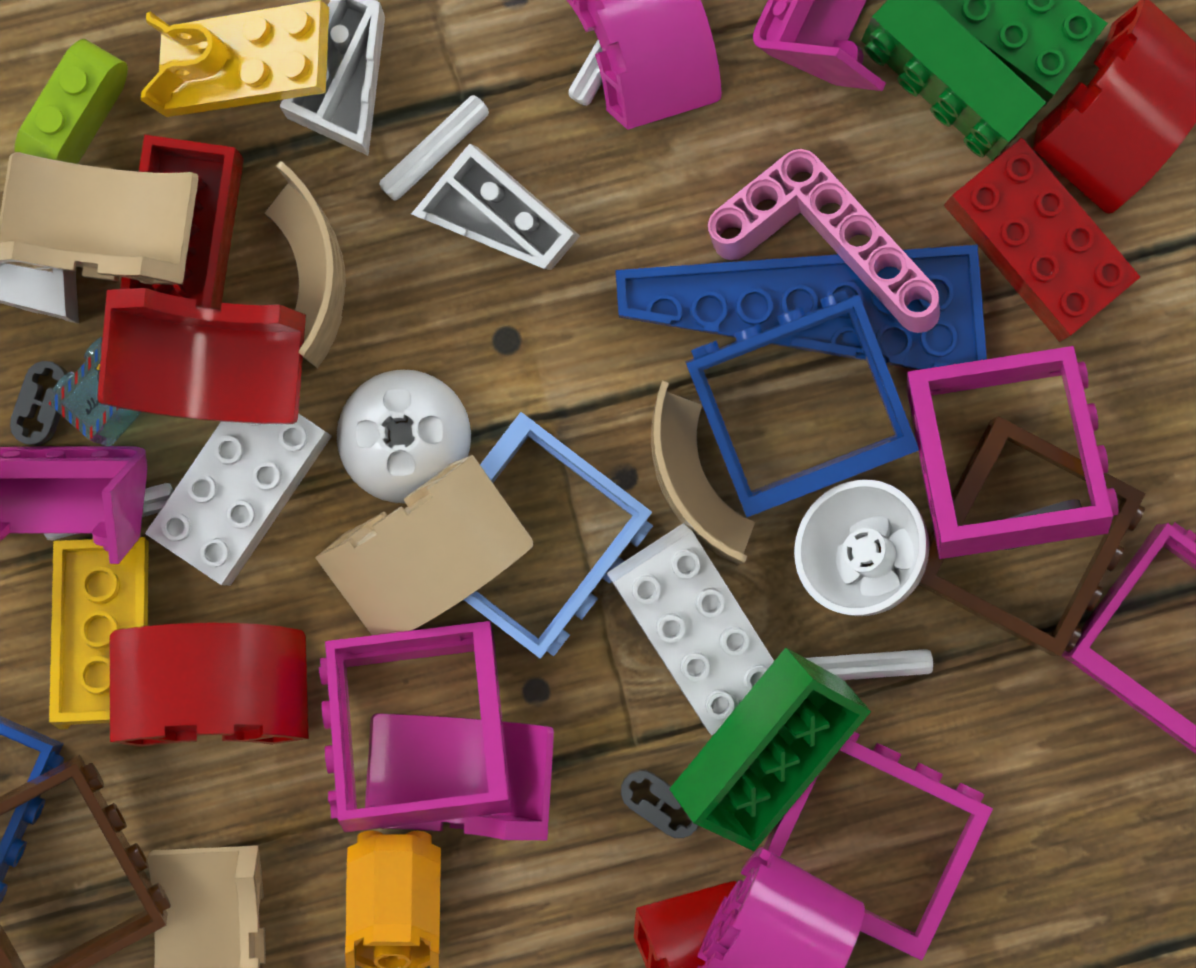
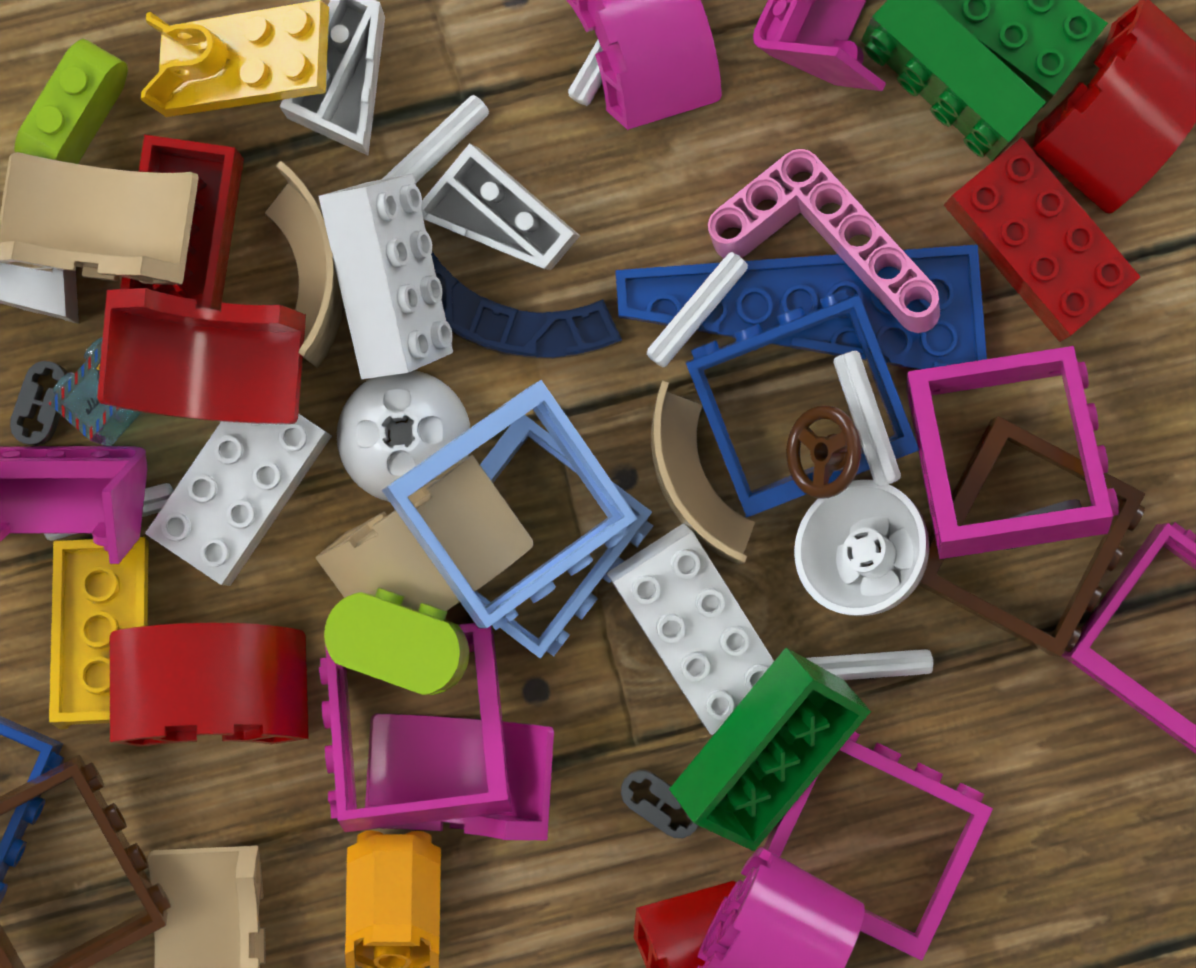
none -> white brick [318,173,453,379]
none -> lime brick [324,587,469,695]
none -> light blue window [382,380,637,630]
none -> dark blue tile [431,251,622,359]
none -> white axle [647,252,748,367]
none -> reddish brown piece [786,405,861,499]
none -> white axle [833,351,901,486]

